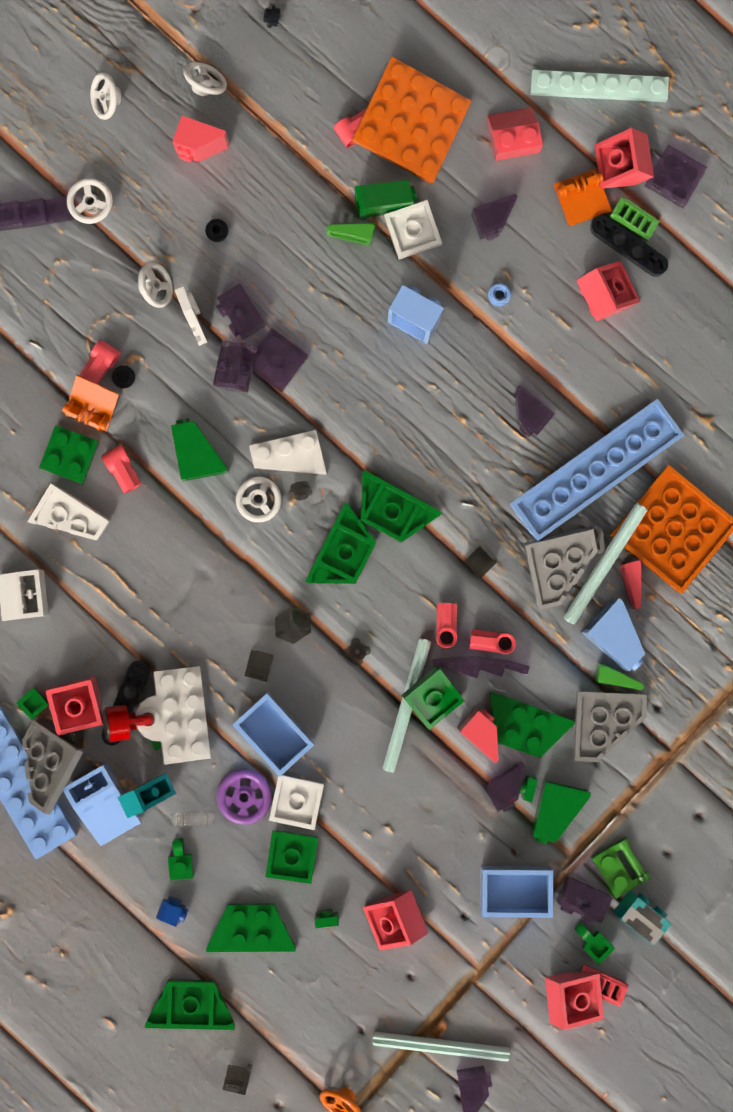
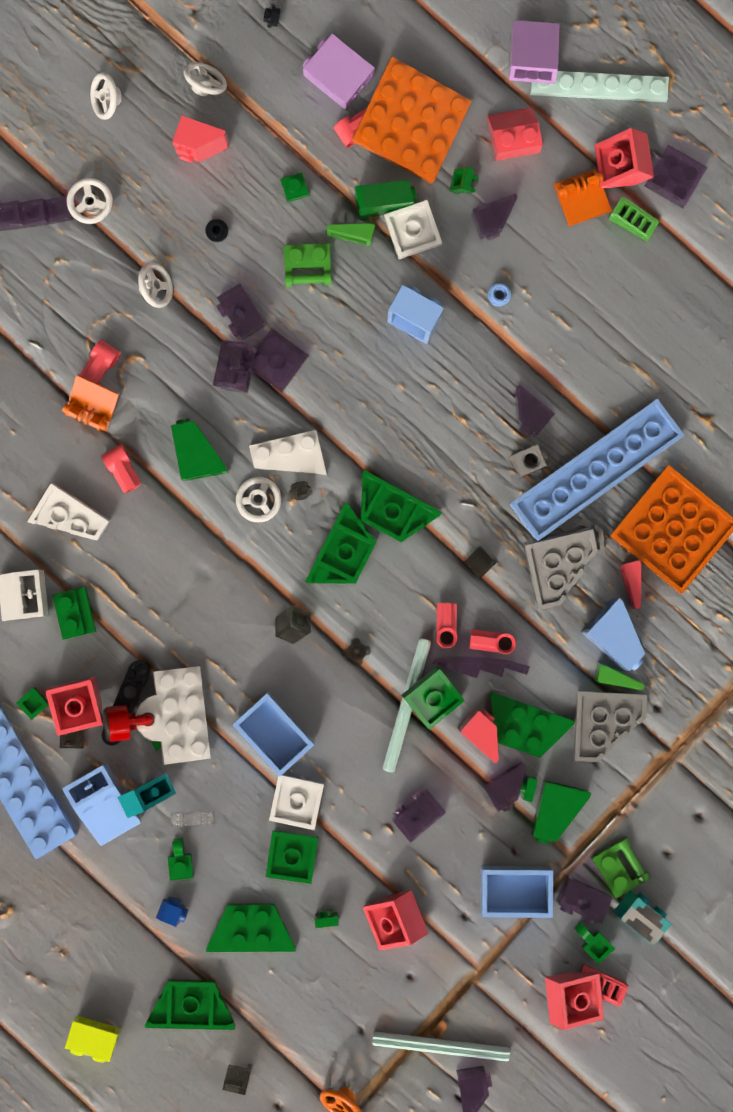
light grey plate [22,720,83,815] -> none
green plate [39,425,99,484] -> none
black plate [112,365,135,389] -> none
white wing [175,287,207,346] -> none
medium lavender plate [217,769,272,825] -> none
clear smoke panel [244,649,274,682] -> none
light aqua axle [564,503,647,624] -> none
coral slope [576,261,641,322] -> none
black beam [590,215,668,277] -> none
none -> green plate [52,587,97,640]
none -> neon yellow brick [65,1015,121,1063]
none -> green plate [280,172,309,203]
none -> bright green plate [284,243,331,287]
none -> lavender brick [303,34,375,110]
none -> clear purple brick [392,789,446,843]
none -> green tile [449,167,479,194]
none -> lavender brick [509,20,560,84]
none -> light grey brick [510,445,548,478]

